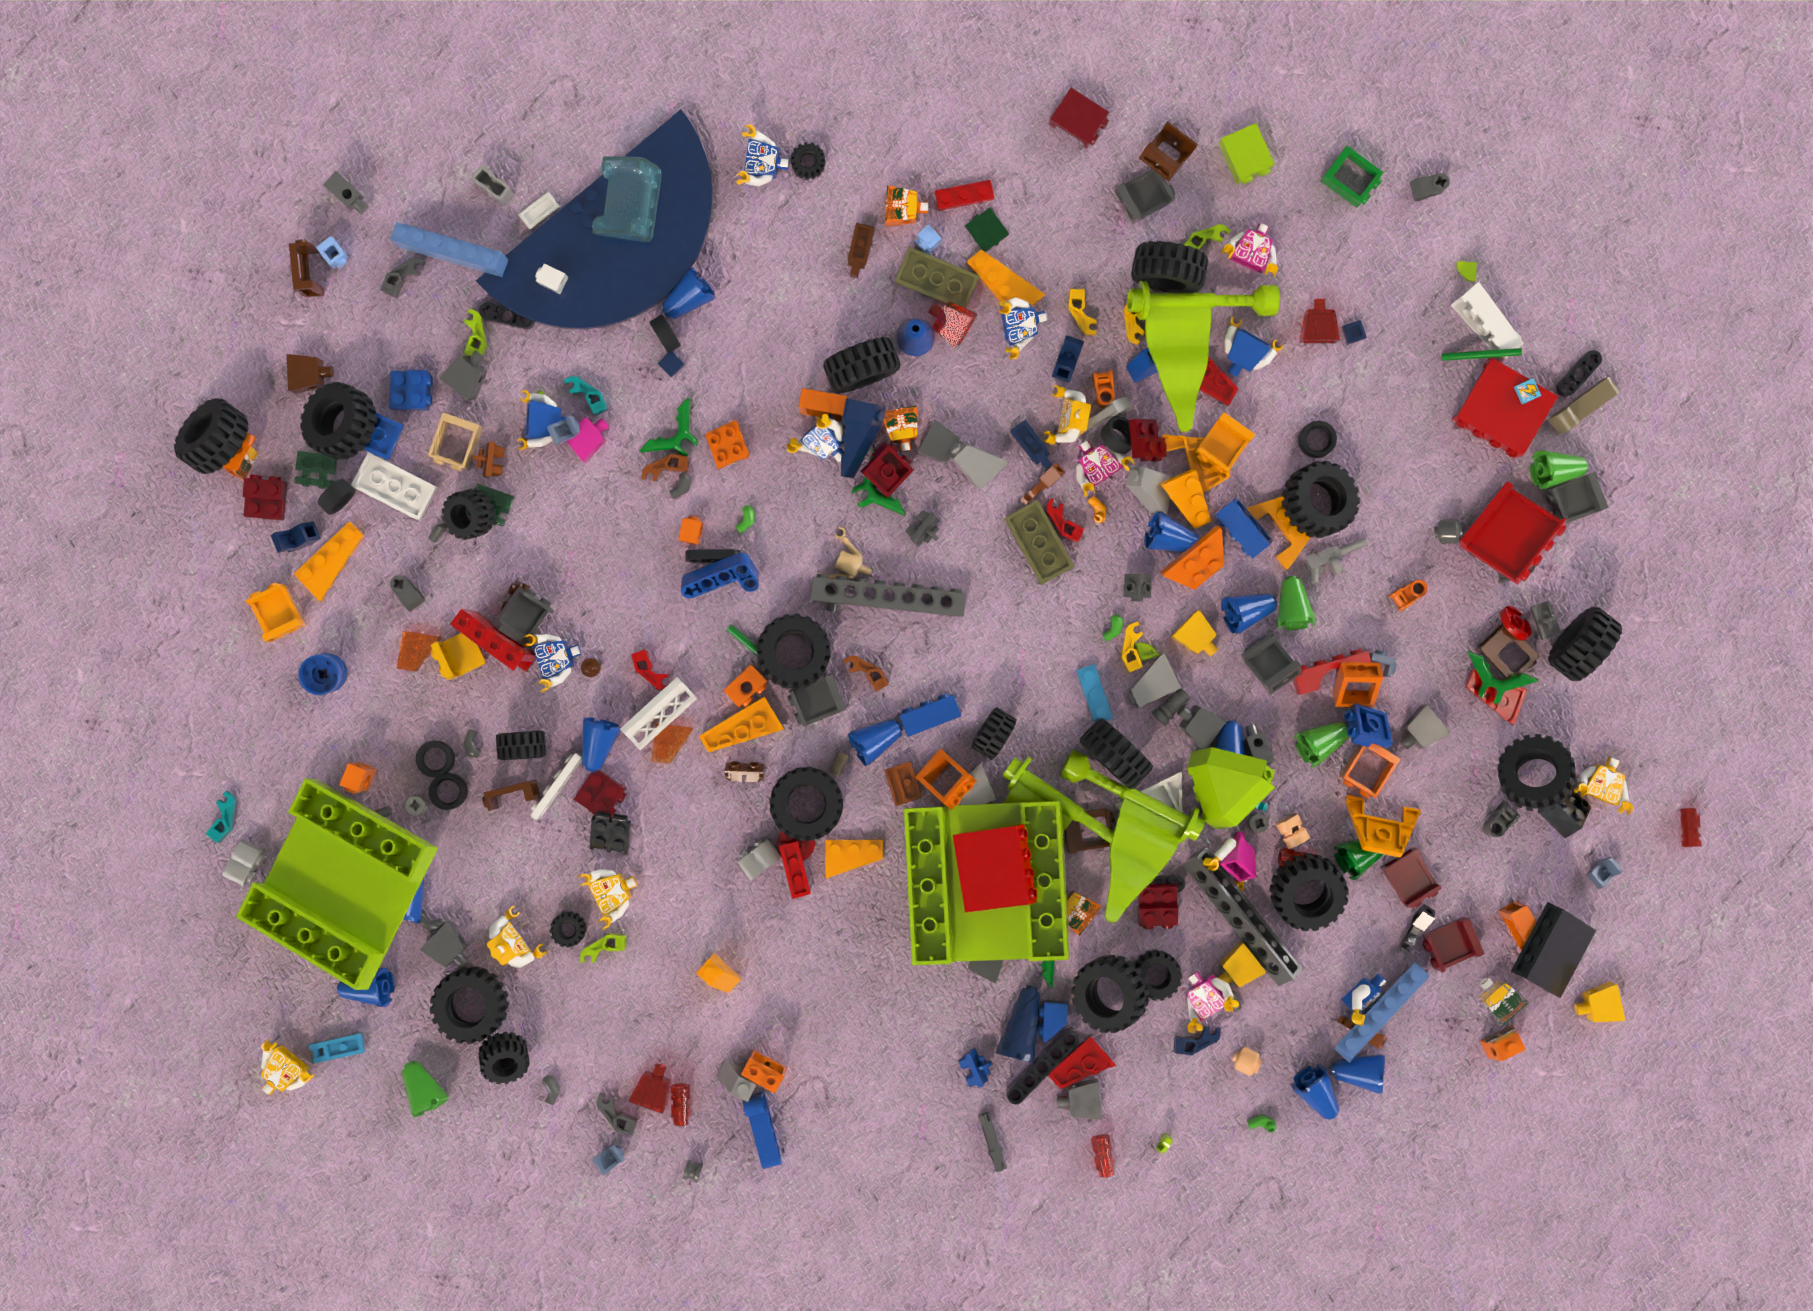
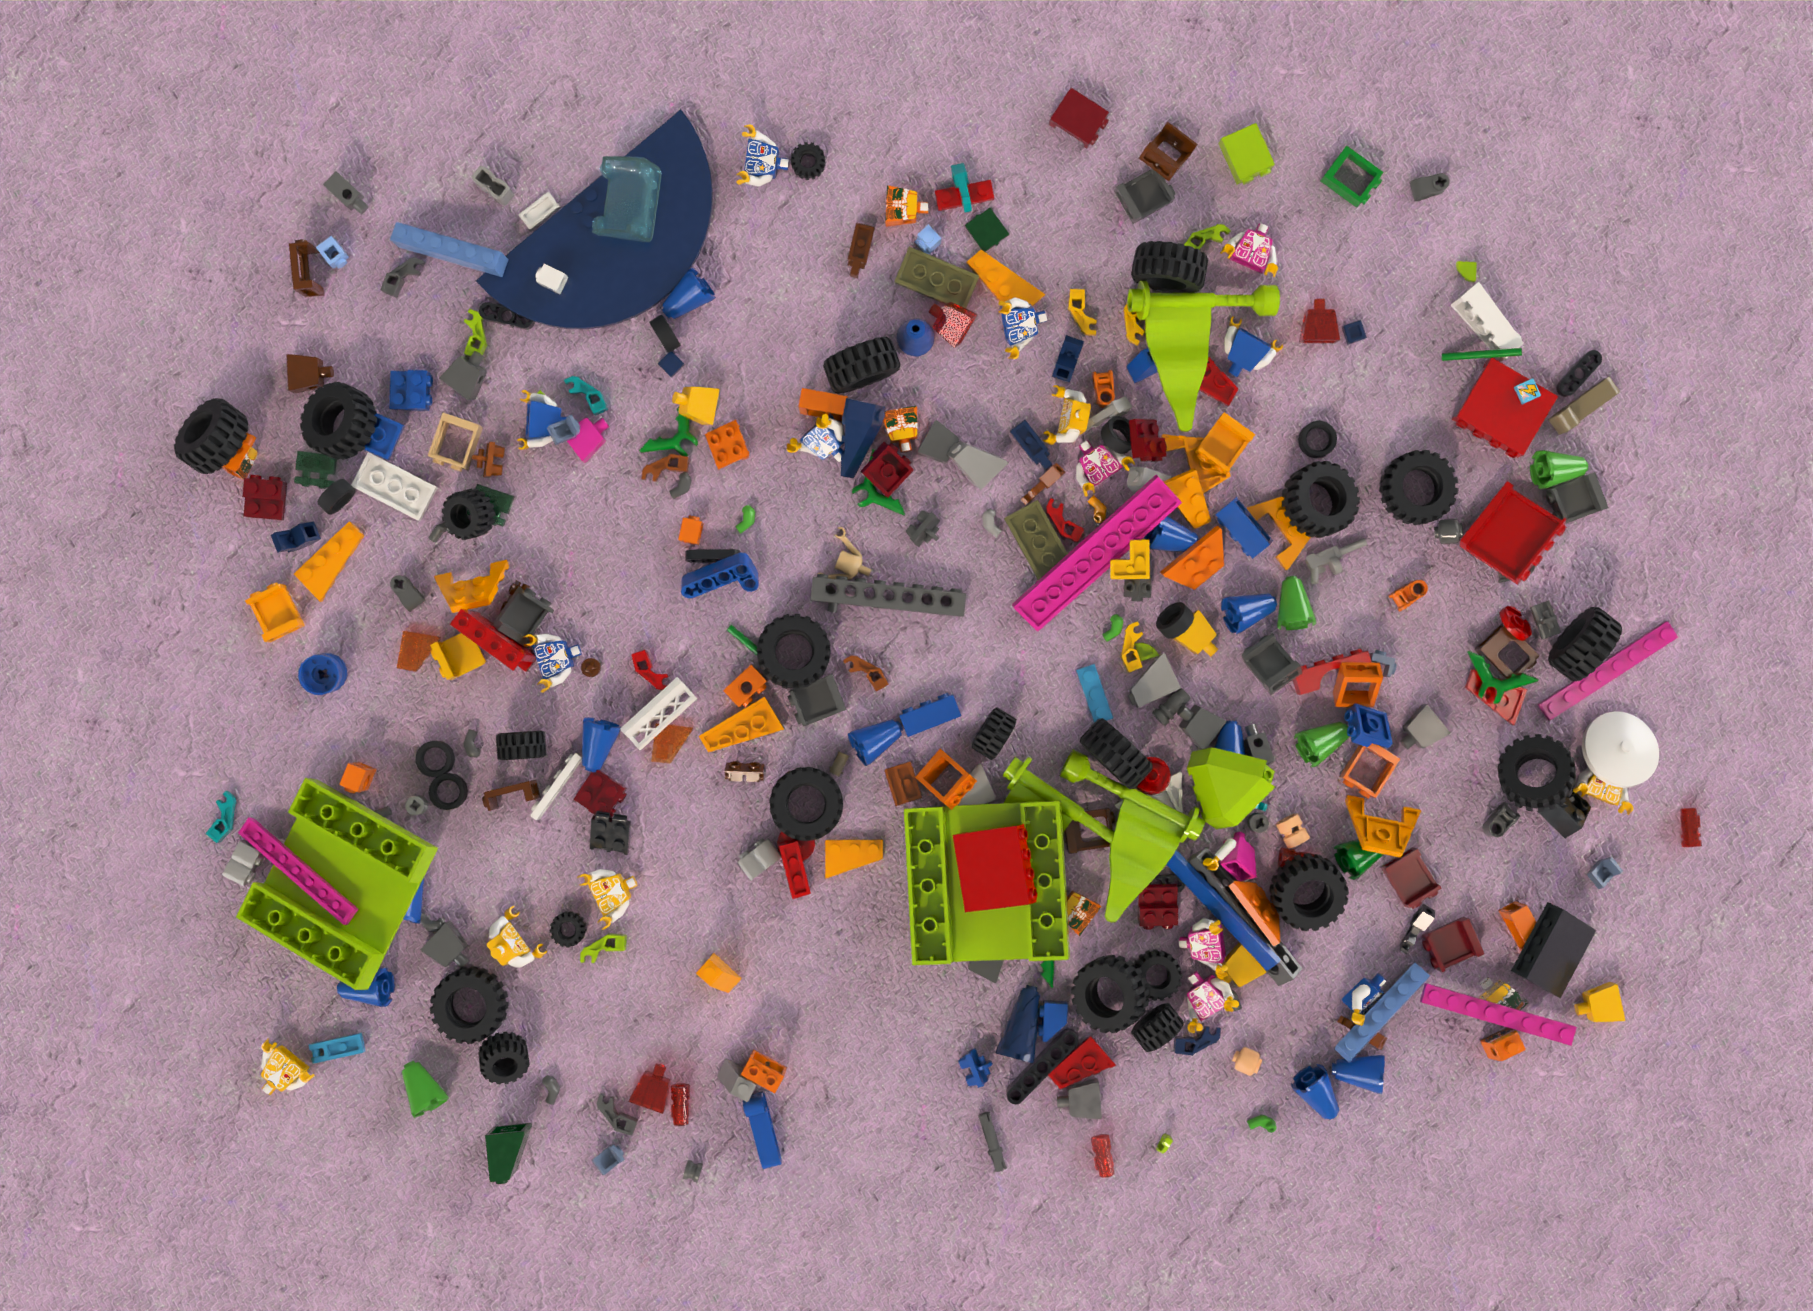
none -> dark pink plate [238,817,358,925]
none -> light orange wing [434,560,509,613]
none -> dark green slope [485,1123,532,1184]
none -> yellow torso [672,387,720,425]
none -> teal piece [951,163,972,212]
none -> light grey arm [982,509,1002,538]
none -> dark pink plate [1012,474,1182,632]
none -> yellow plate [1110,539,1150,579]
none -> black tyre [1131,1003,1184,1052]
none -> red tile [1136,757,1171,795]
none -> black tyre [1156,602,1194,639]
none -> blue tile [1166,849,1281,971]
none -> torso [1179,918,1229,979]
none -> orange wing [1228,881,1281,946]
none -> black tyre [1379,450,1459,525]
none -> dark pink plate [1420,983,1577,1046]
none -> dark pink plate [1537,621,1678,721]
none -> white dish [1582,711,1659,788]

